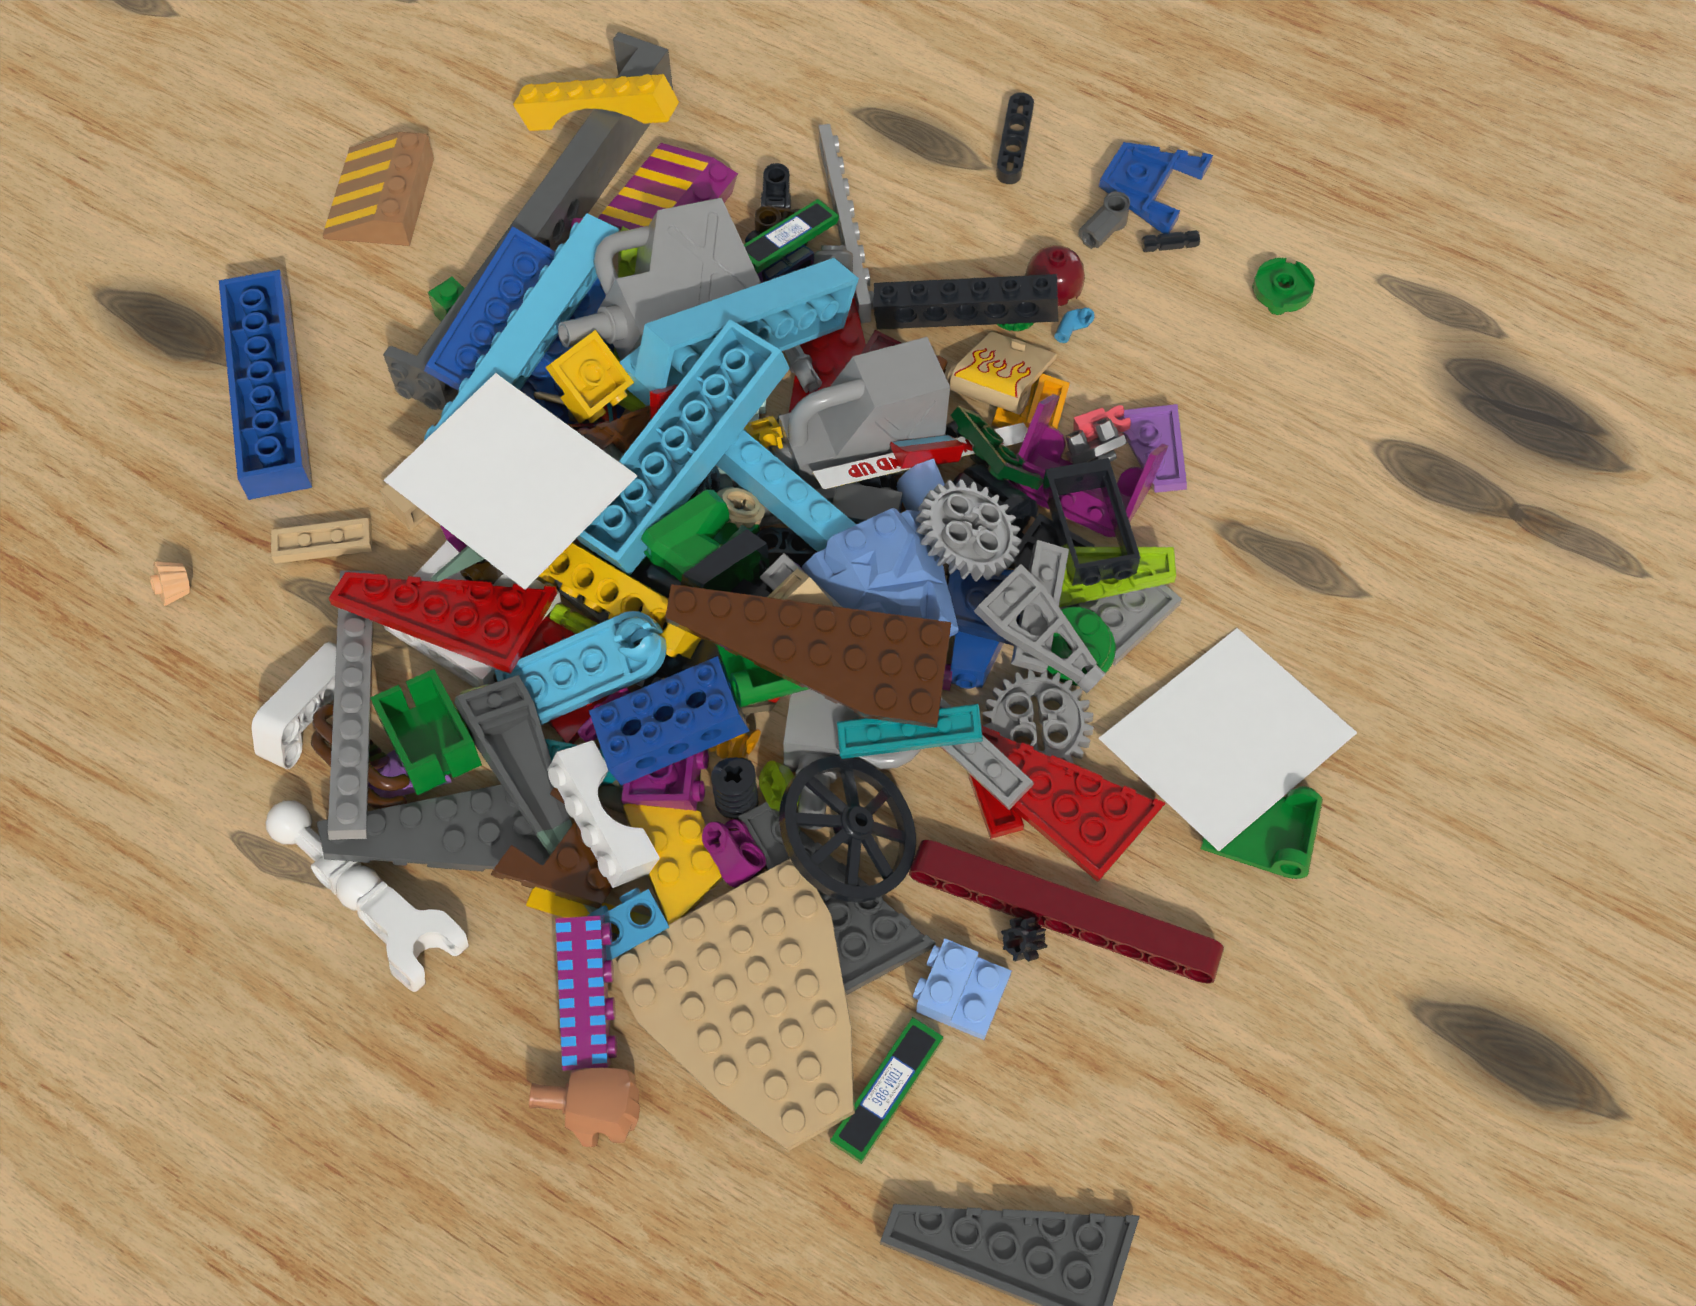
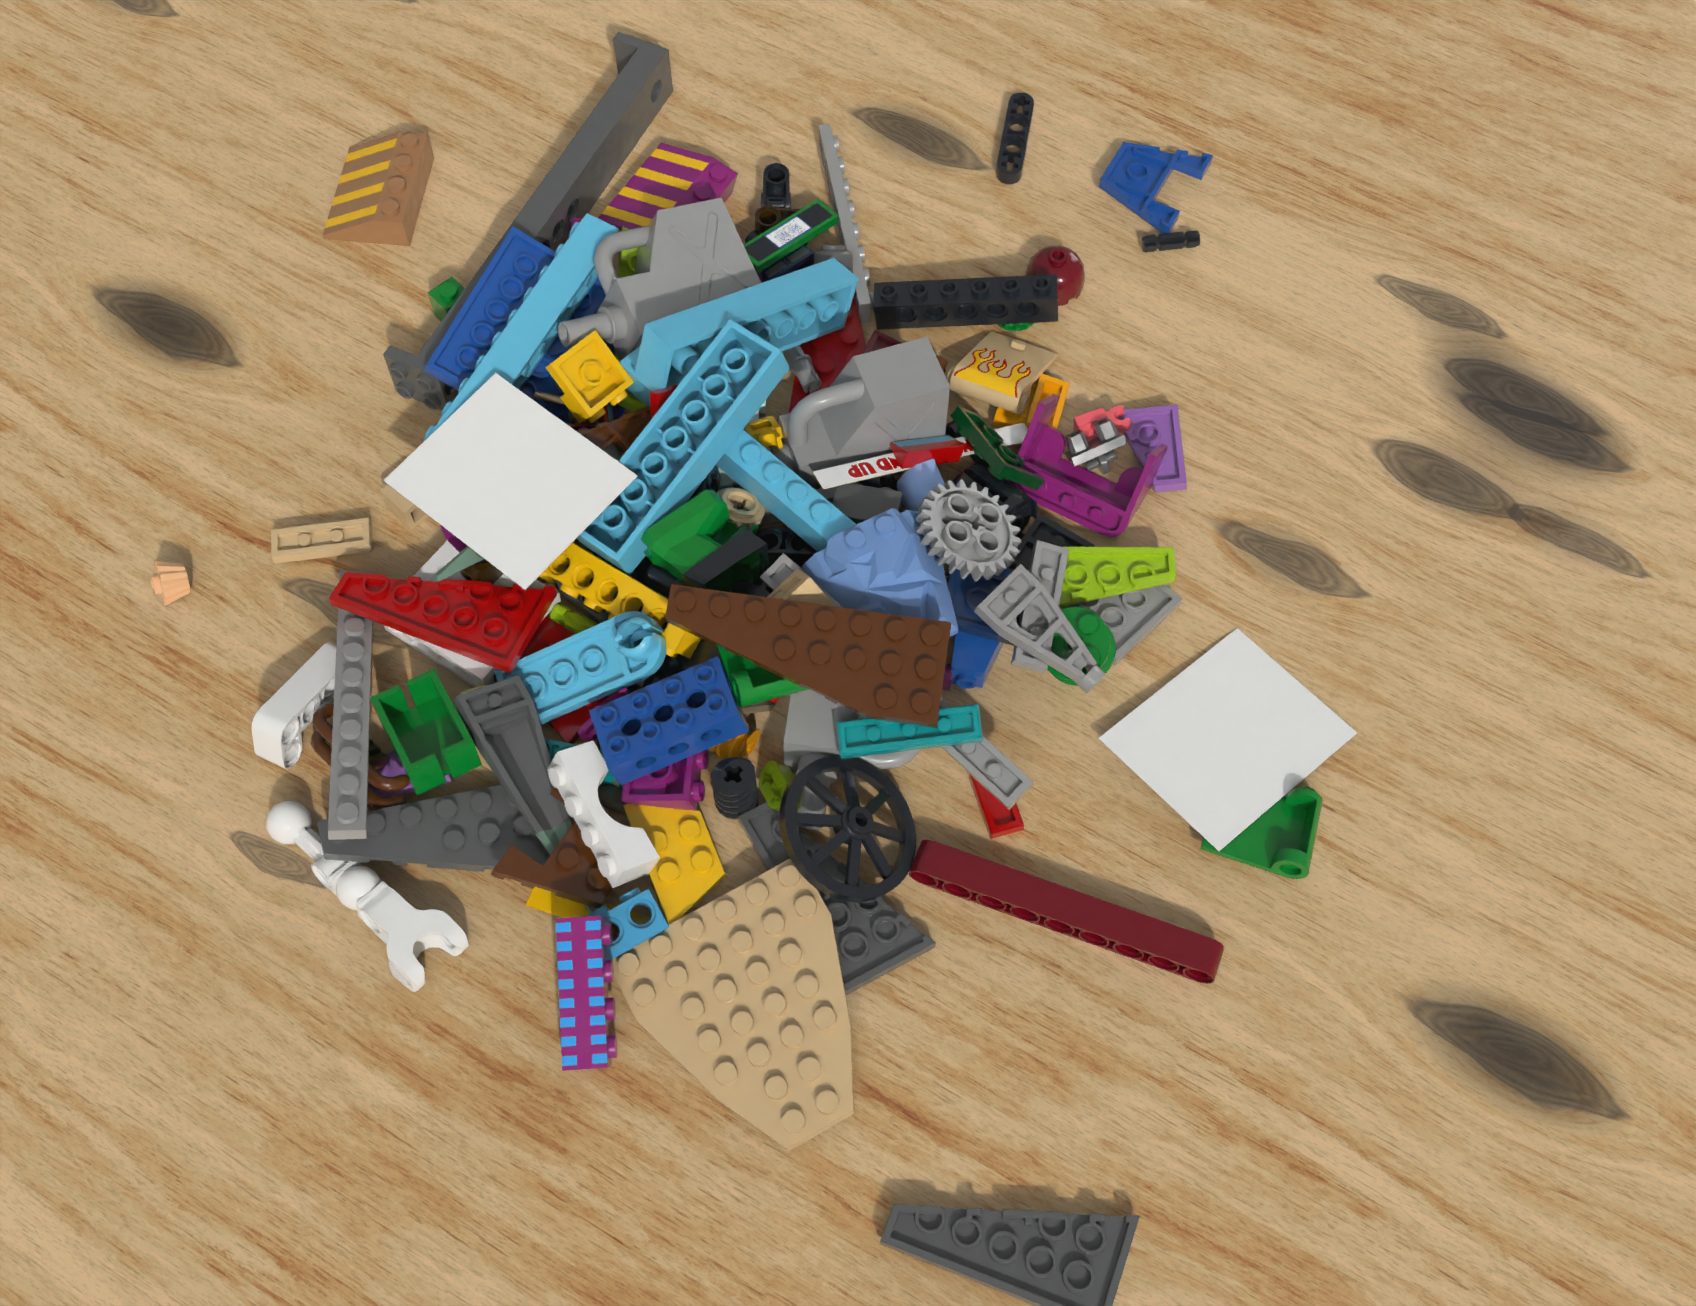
blue brick [219,270,312,500] -> none
yellow arch [513,74,679,131] -> none
nougat piece [529,1068,640,1147] -> none
magenta piece [702,819,766,888] -> none
tile [830,1017,944,1164] -> none
light blue plate [913,939,1012,1040] -> none
red wing [940,725,1166,882] -> none
light grey gear [983,670,1094,763] -> none
black gear [1001,917,1048,962] -> none
black window [1043,458,1141,586] -> none
dark azure arm [1054,307,1095,343] -> none
dark grey piece [1078,192,1130,249] -> none
green plate [1252,258,1315,315] -> none

